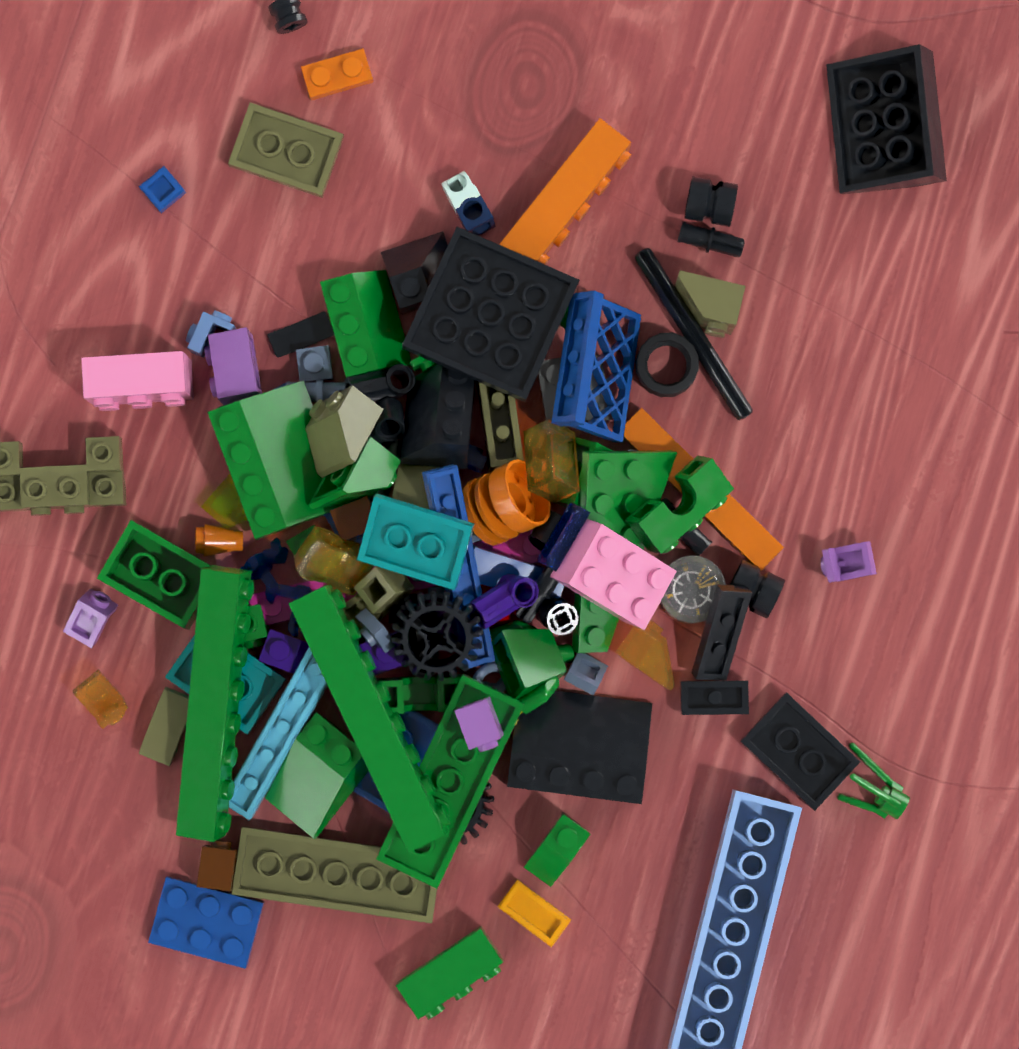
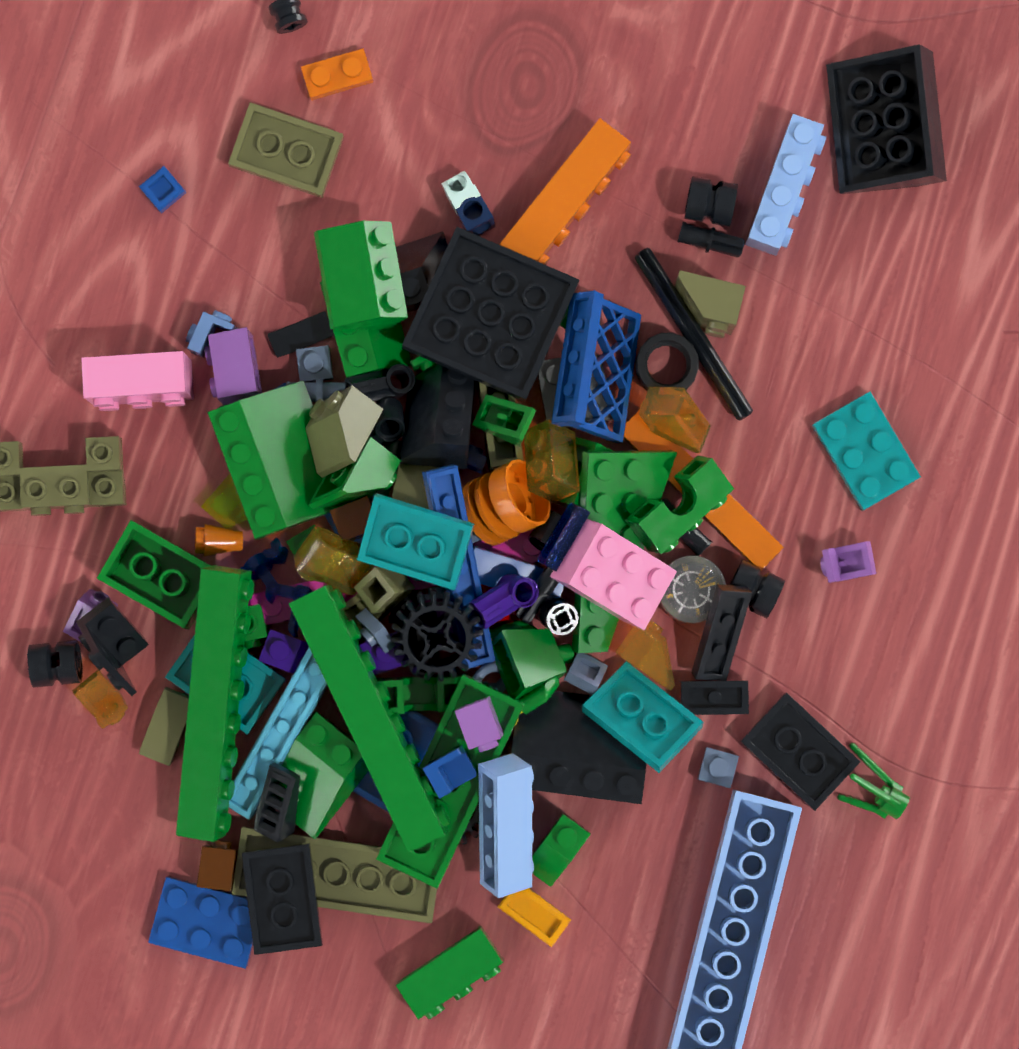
none -> black wheel [27,640,83,688]
none -> black bracket [76,597,149,696]
none -> black plate [242,843,323,955]
none -> black slope [254,762,300,842]
none -> green slope [314,220,408,330]
none -> blue panel [422,745,477,799]
none -> green slope [472,394,536,447]
none -> light blue brick [478,753,534,898]
none -> teal plate [582,661,703,773]
none -> clear yellow slope [639,387,711,453]
none -> sand blue plate [697,747,739,788]
none -> light blue brick [745,114,827,256]
none -> teal plate [812,391,921,511]

